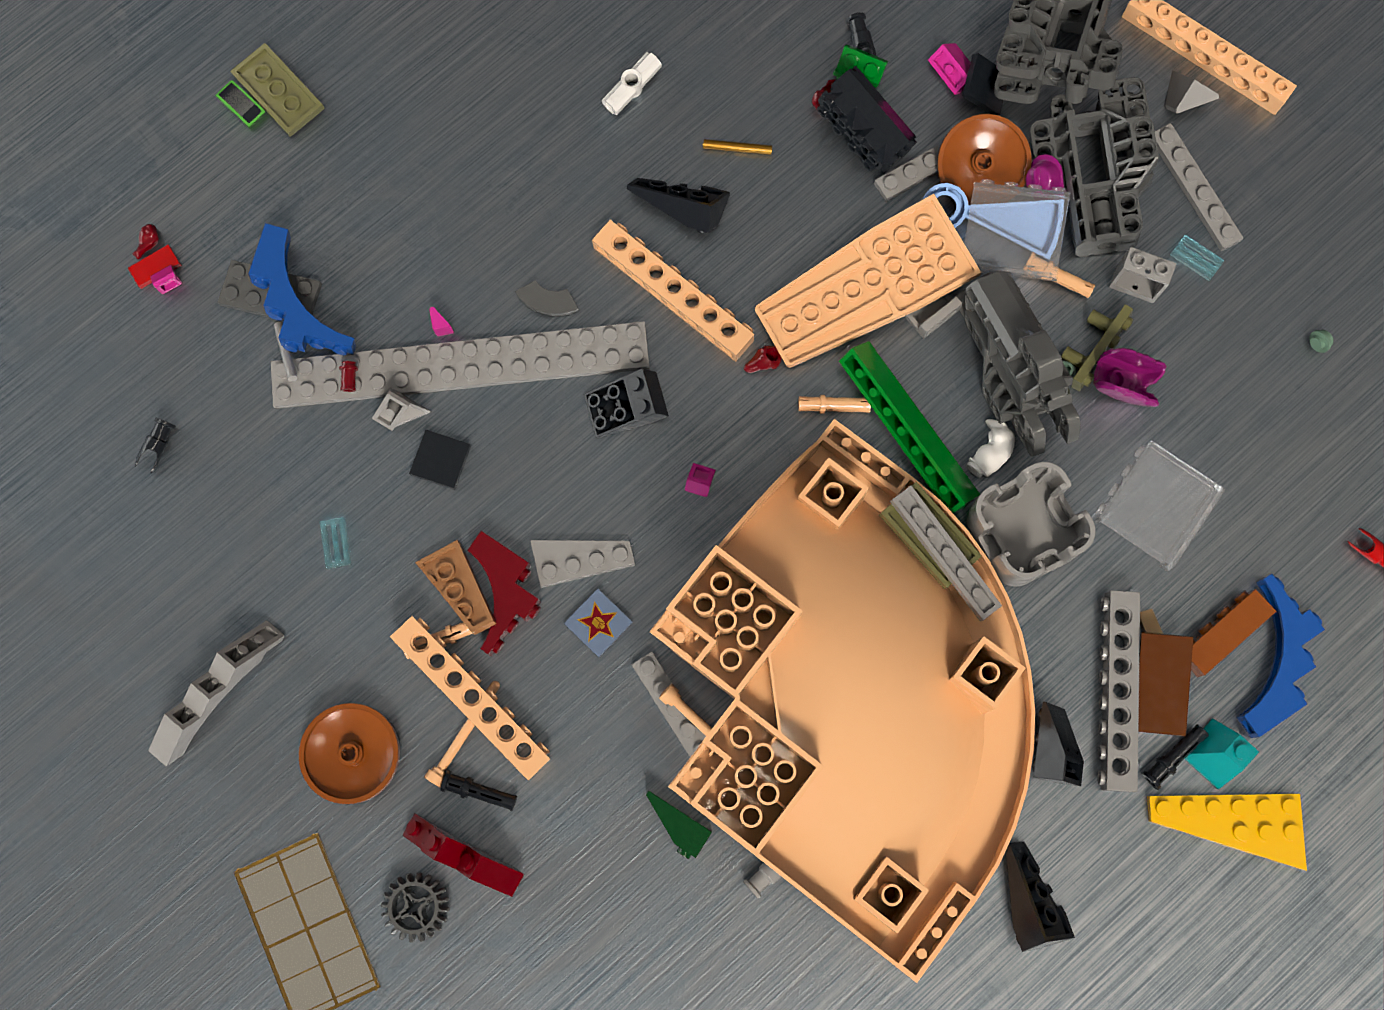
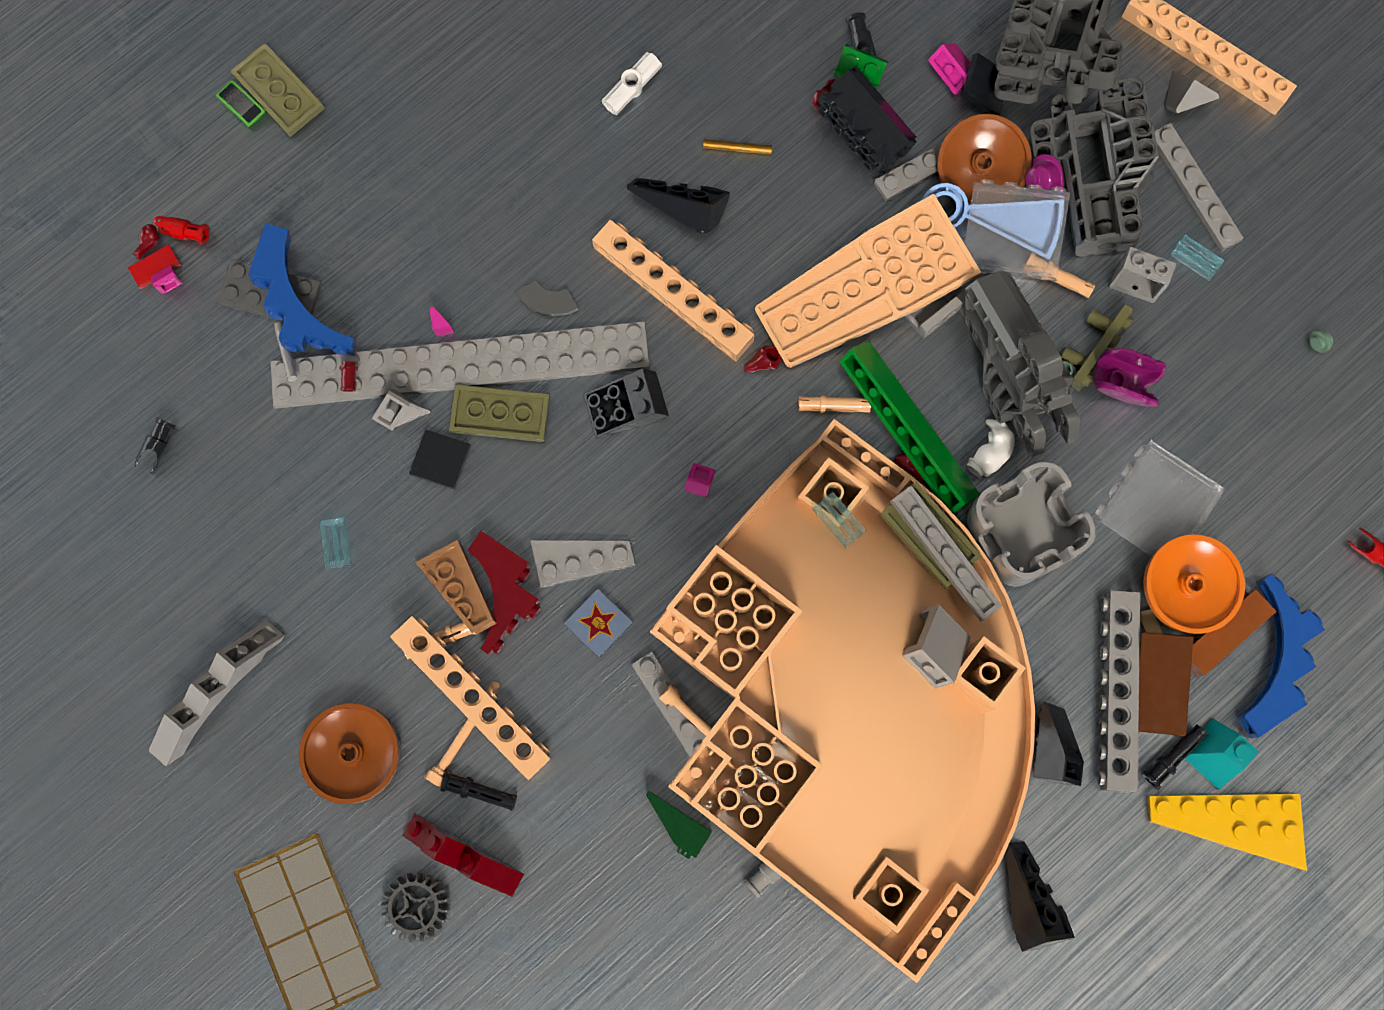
none -> red piece [153,216,210,245]
none -> olive plate [449,385,550,442]
none -> clear light blue tile [812,492,866,548]
none -> dark red animal [893,454,925,484]
none -> light grey panel [902,604,971,689]
none -> orange dish [1144,535,1245,634]

